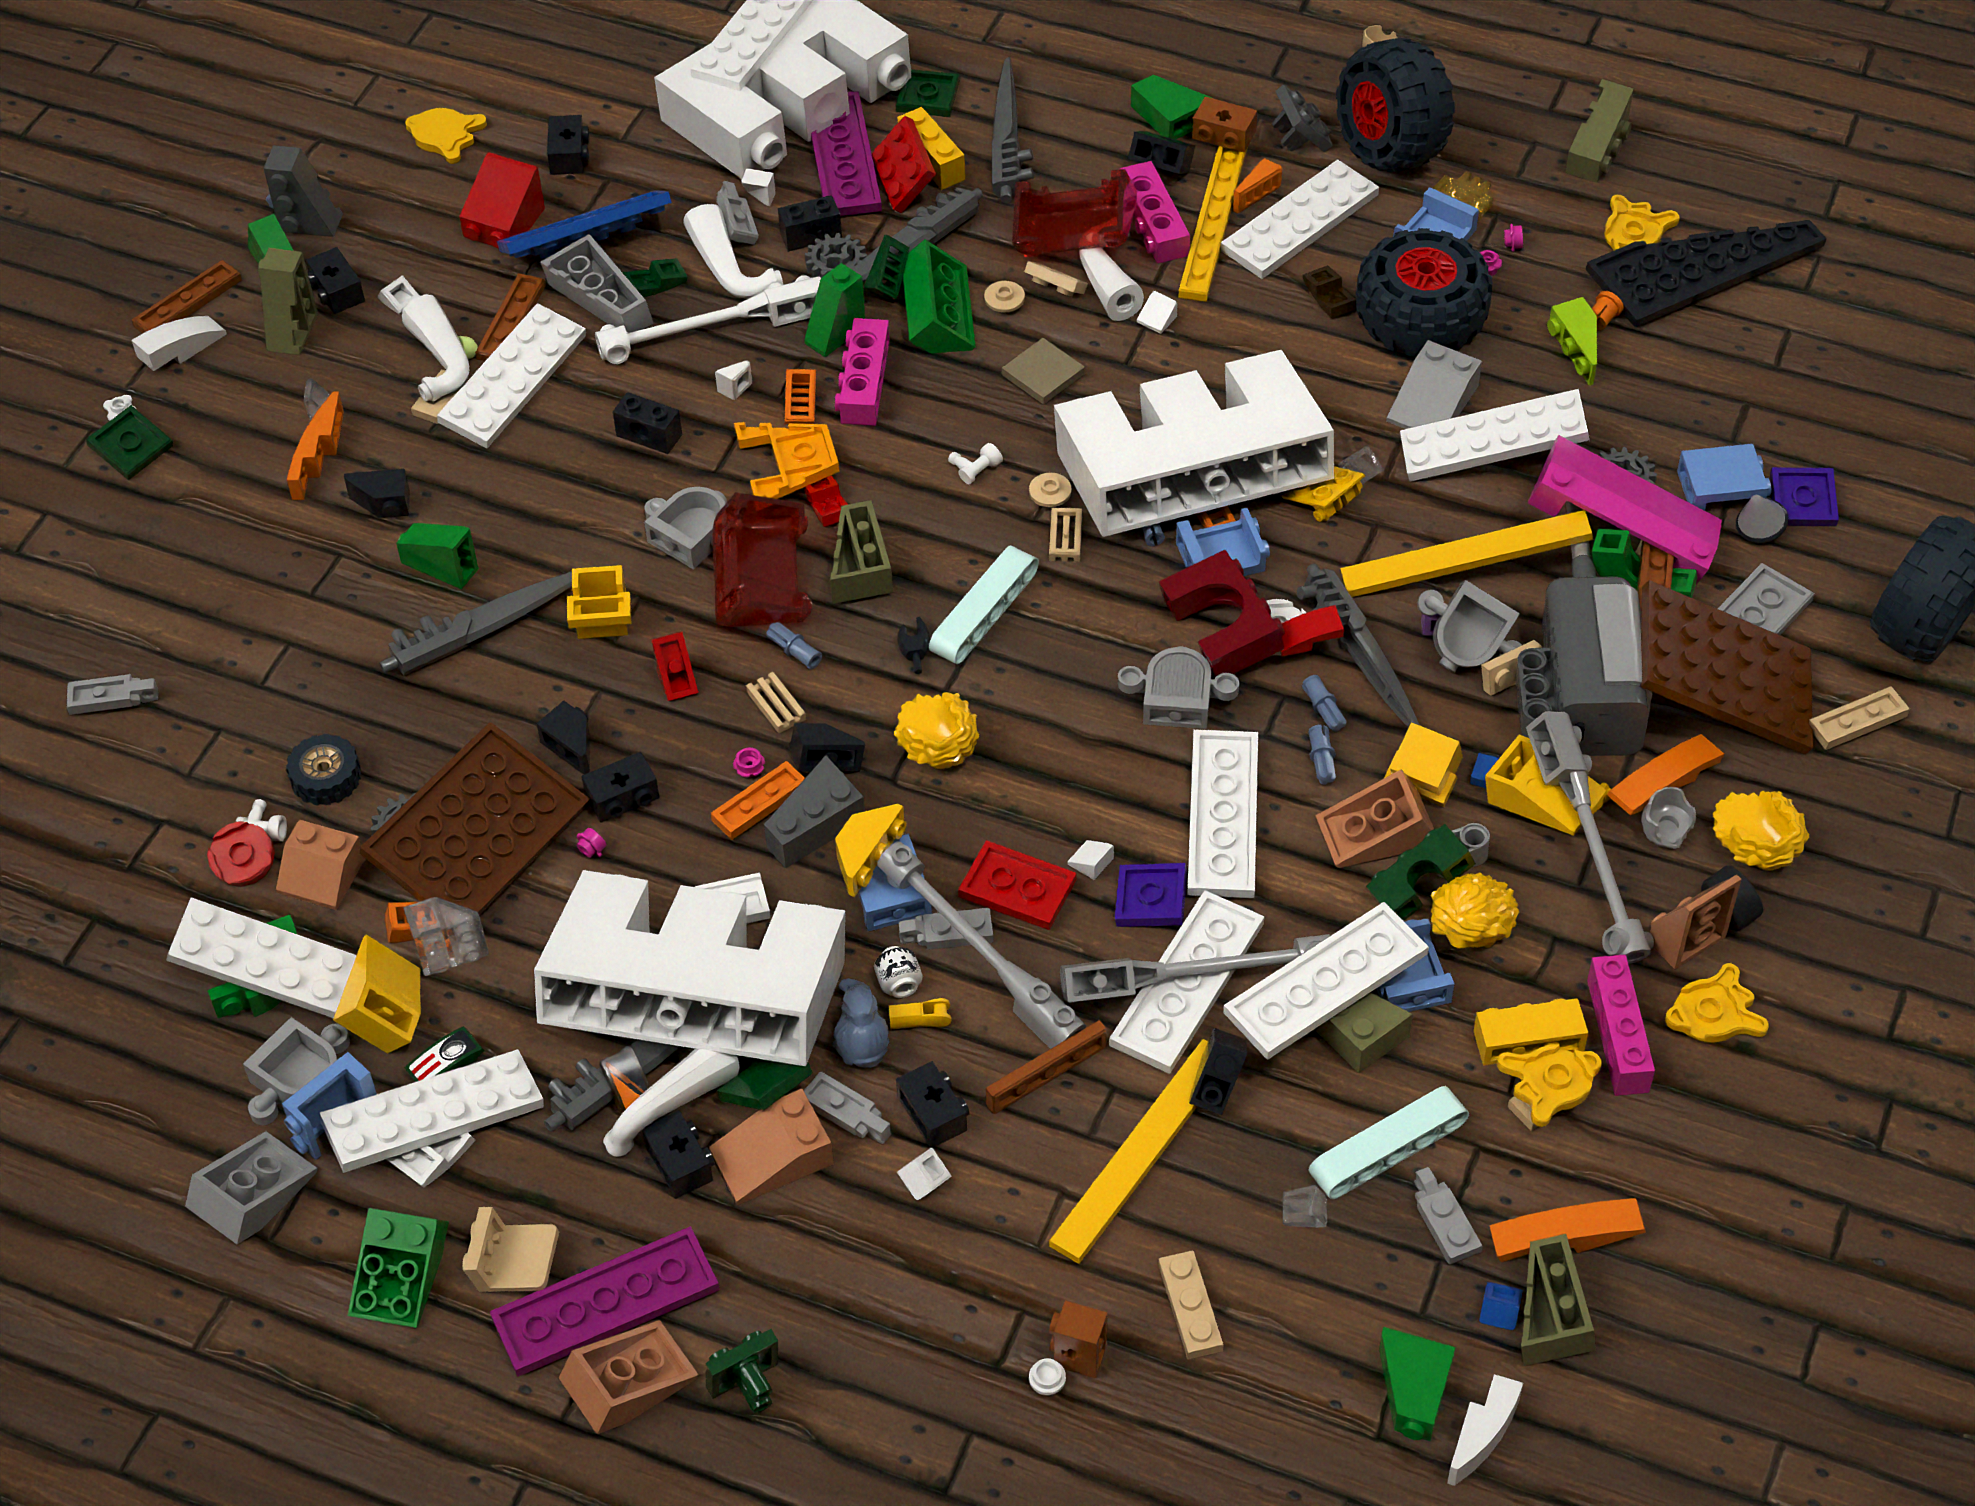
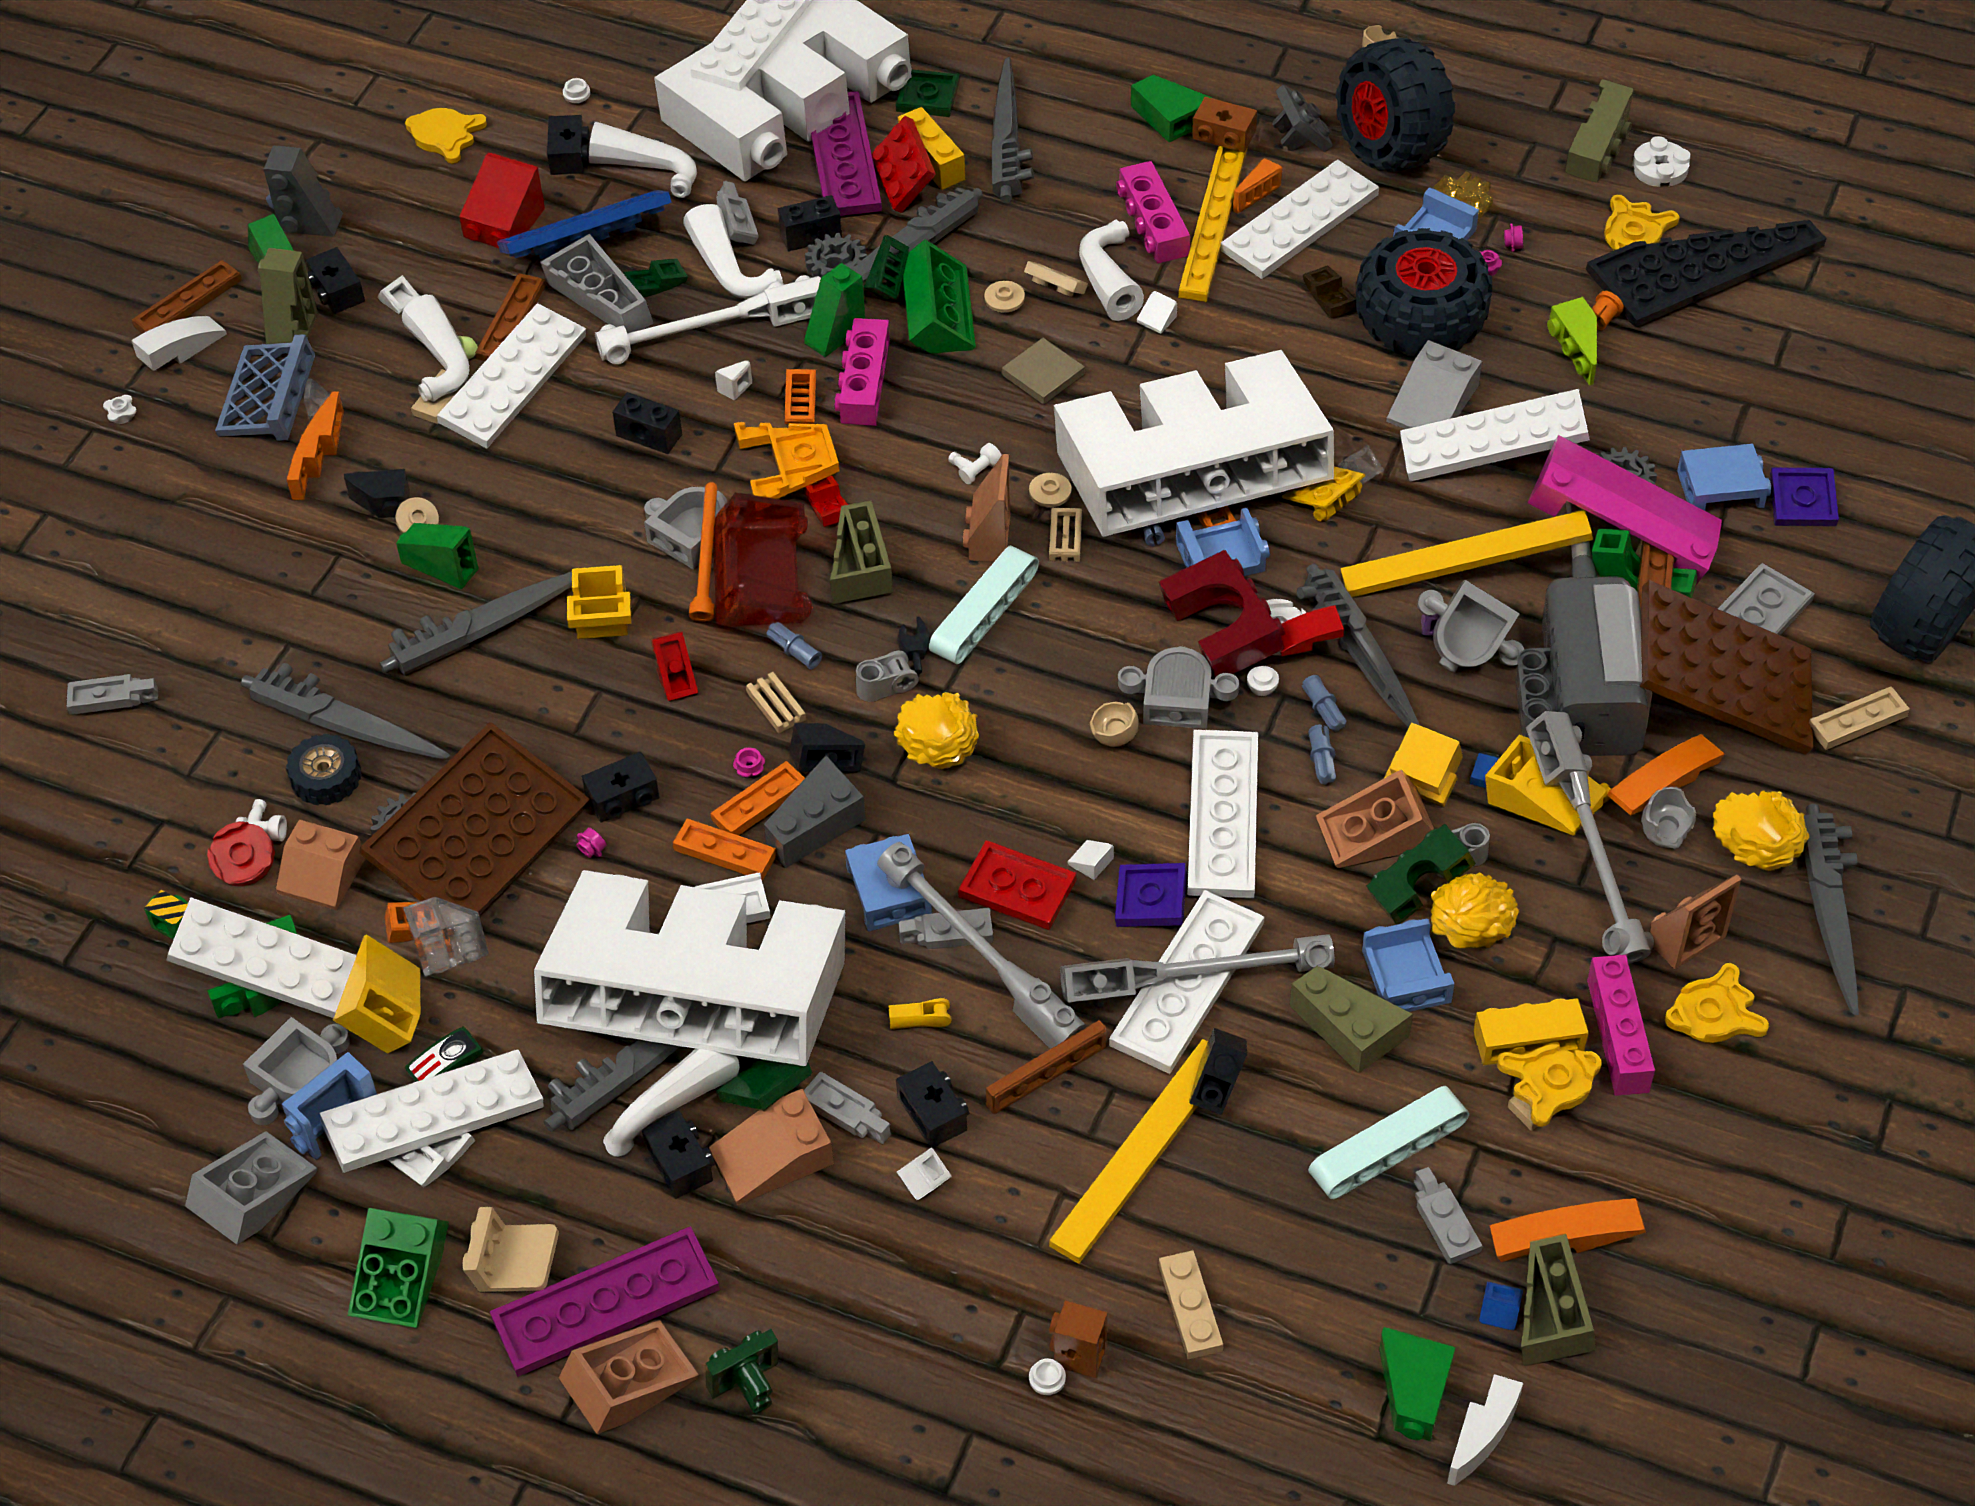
dark green tile [86,405,173,480] -> none
black slope [536,701,590,775] -> none
slope [599,1047,650,1115] -> none
white slope [741,169,775,206] -> none
sand blue hair [832,978,889,1067] -> none
yellow slope [835,804,907,897] -> none
white head [874,946,923,998] -> none
clear red windscreen [1012,169,1137,257] -> none
black brick [1128,131,1196,174] -> none
white plate [1223,902,1429,1060] -> none
clear slope [1283,1185,1327,1228] -> none
tan plate [1481,640,1542,696] -> none
black tyre [1701,866,1764,931] -> none
light grey hat [1736,495,1789,543] -> none
none -> brick [144,890,189,940]
none -> sand blue fence [215,334,315,441]
none -> dark grey piece [241,663,450,759]
none -> tan piece [395,497,439,533]
none -> white plate [563,78,590,103]
none -> white animal [589,122,697,198]
none -> orange plate [673,818,777,881]
none -> orange piece [689,482,717,622]
none -> light grey piece [856,650,919,702]
none -> nougat slope [963,454,1011,562]
none -> tan hair [1090,701,1139,747]
none -> white plate [1247,666,1279,696]
none -> white plate [1632,136,1690,187]
none -> dark grey piece [1803,804,1859,1015]

